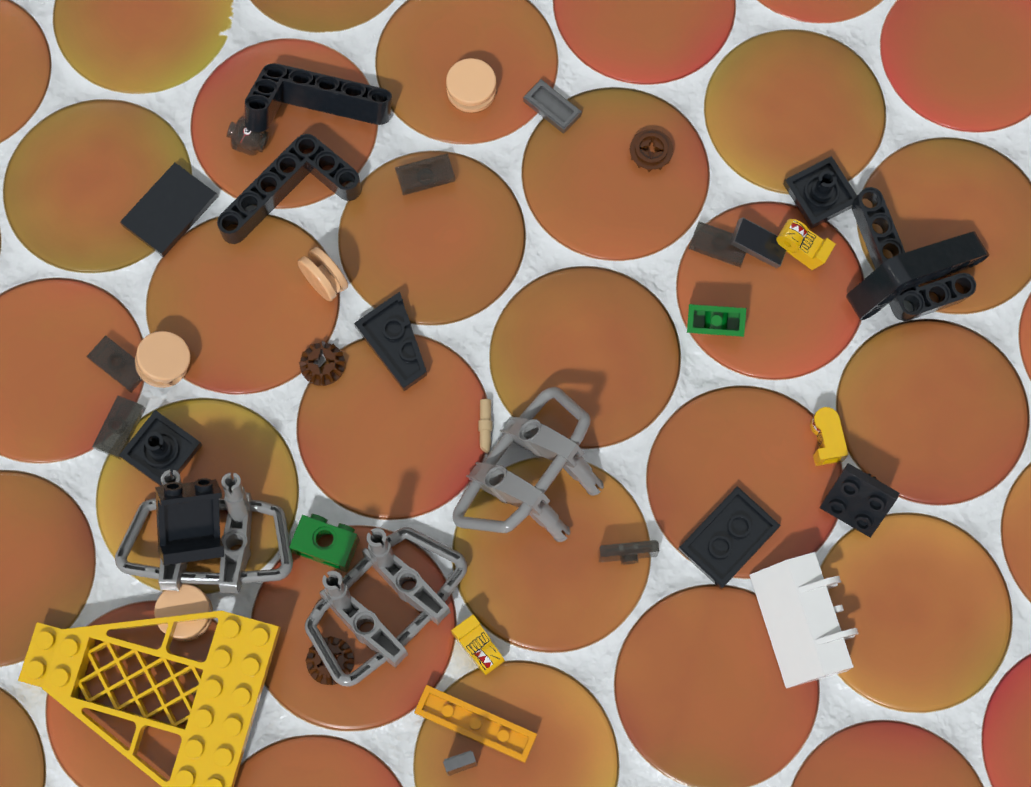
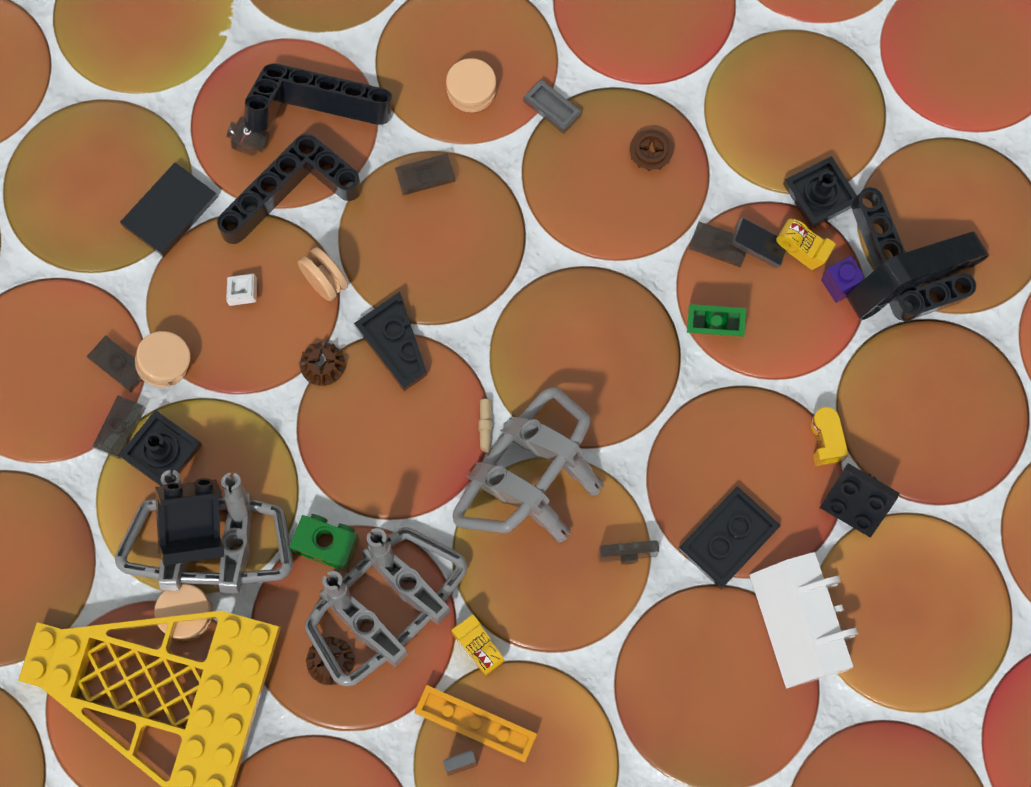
none -> white tile [226,273,257,306]
none -> dark purple brick [821,256,865,303]

